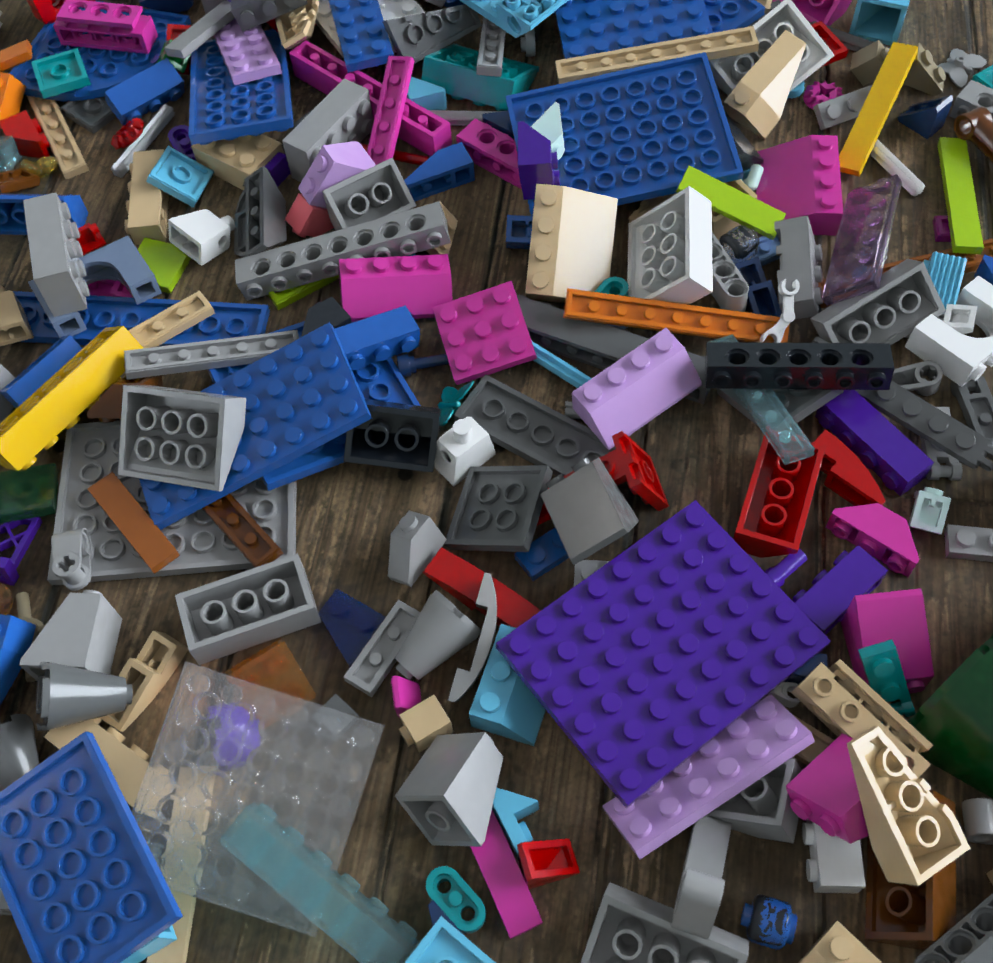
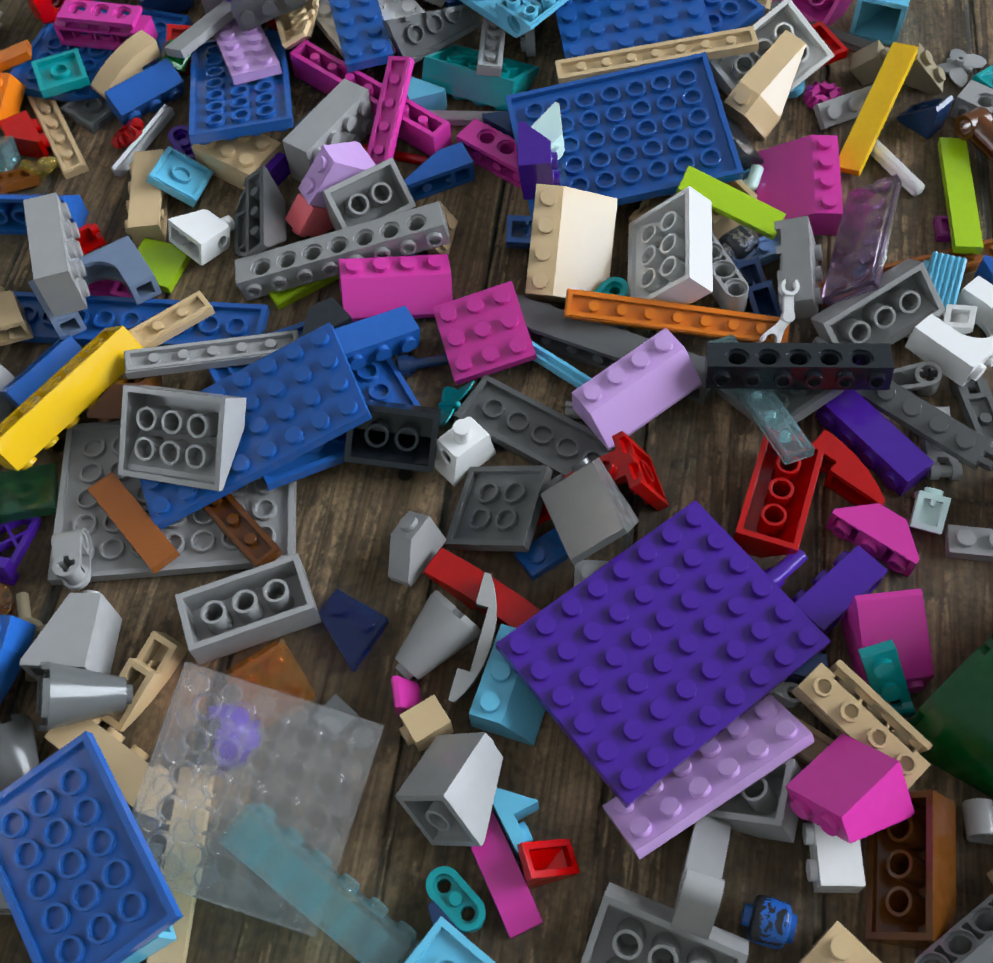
light grey plate [344,600,420,697] -> none
tan wedge [847,726,970,886] -> none
none -> tan slope [91,29,161,99]

